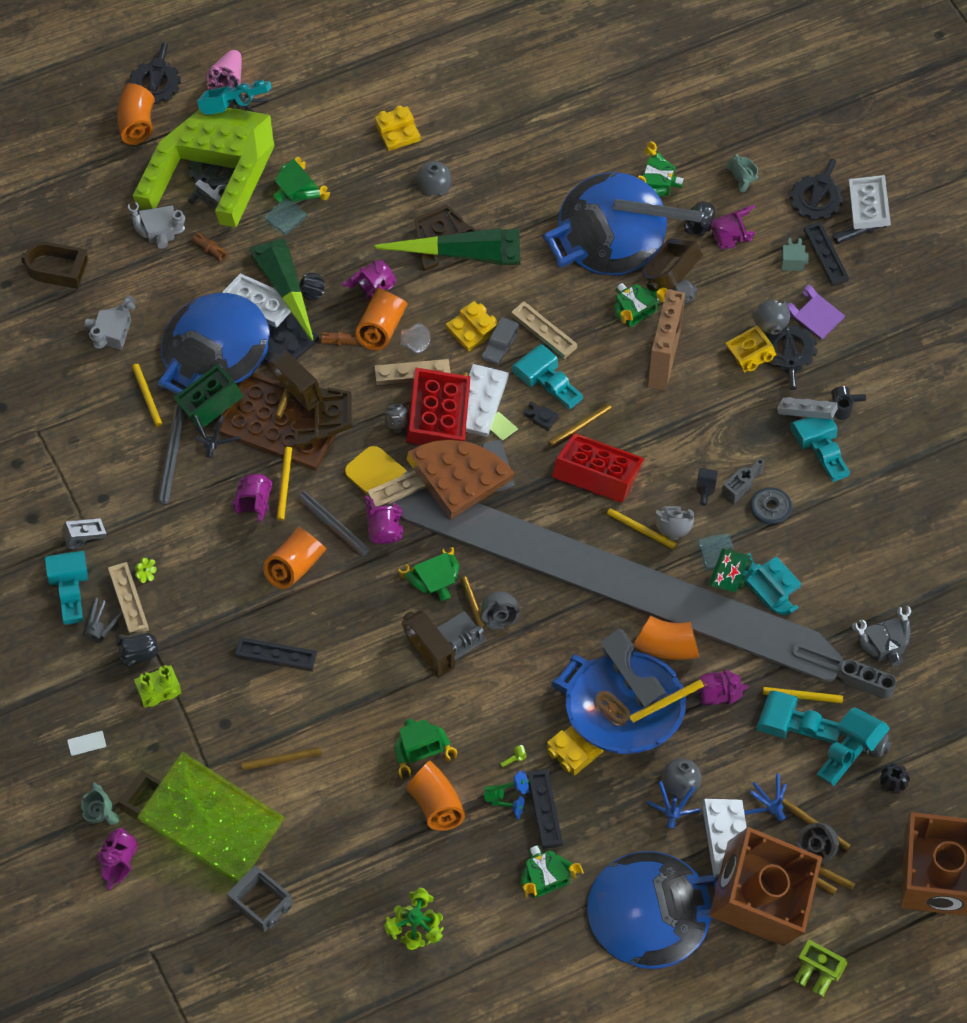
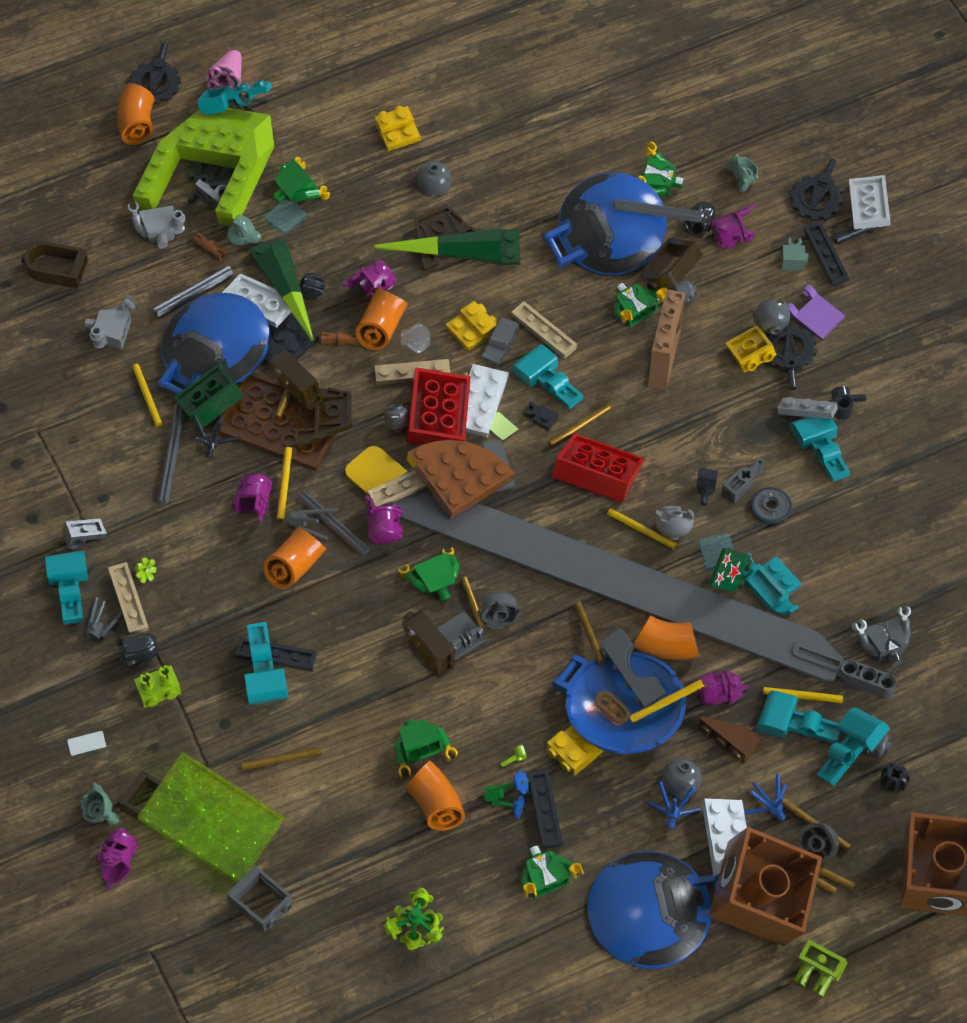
none -> dark grey axle [153,266,233,317]
none -> sand green hair [227,215,262,246]
none -> teal plate [244,622,288,705]
none -> dark grey plant [289,508,337,540]
none -> pearl gold bar [574,602,606,665]
none -> reddish brown slope [699,716,761,764]

